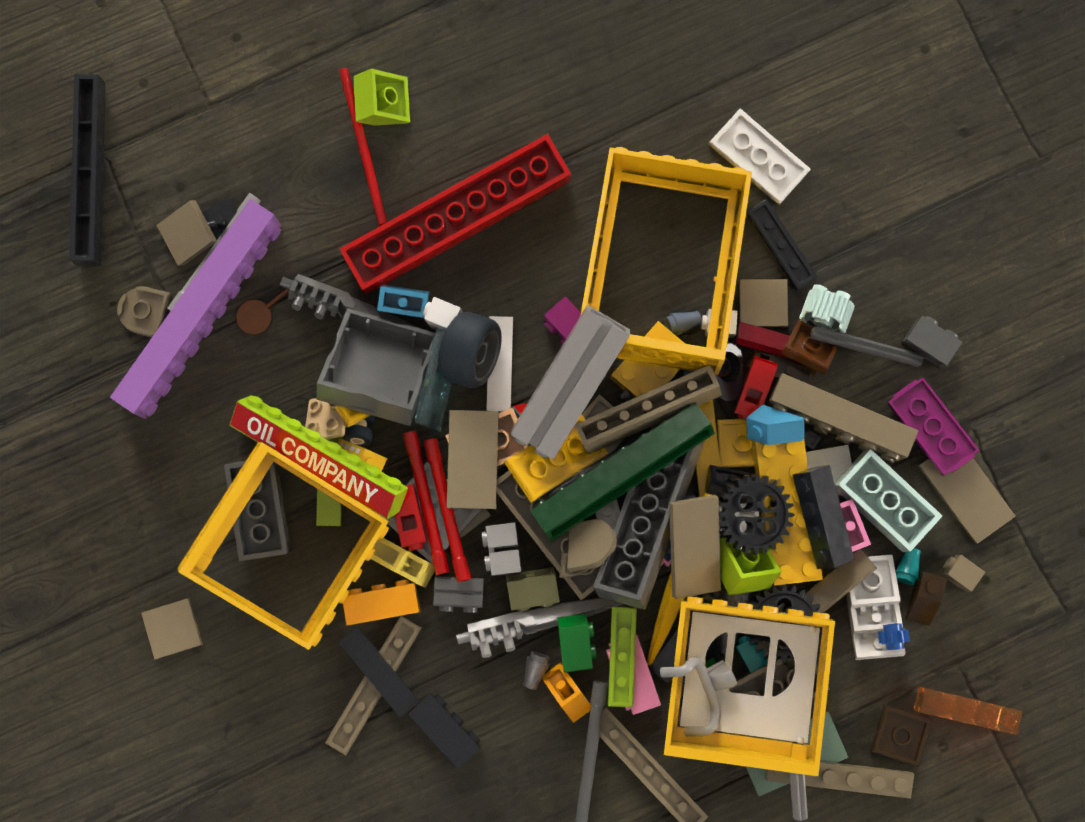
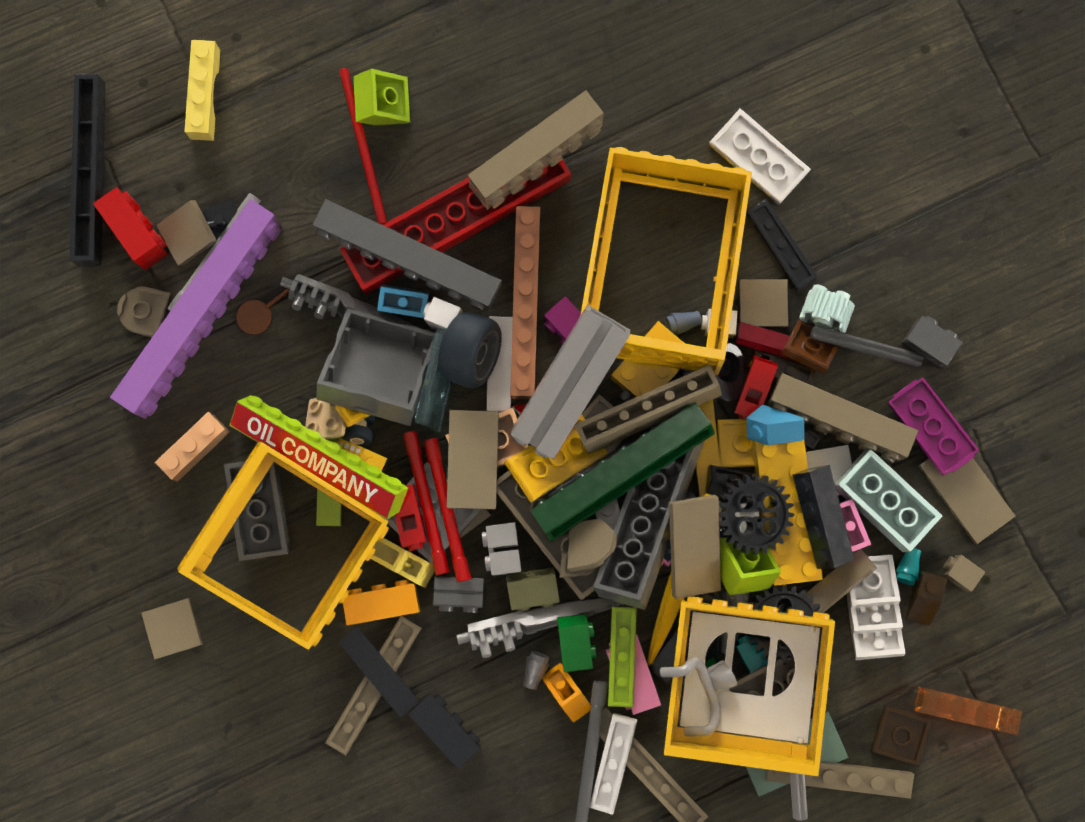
blue gear [878,623,910,650] -> none
none -> red brick [93,187,168,271]
none -> light nougat brick [155,412,230,482]
none -> light yellow arch [185,40,220,141]
none -> dark grey brick [313,199,502,311]
none -> dark tan brick [468,90,604,210]
none -> nougat brick [510,206,540,400]
none -> white tile [589,713,638,815]

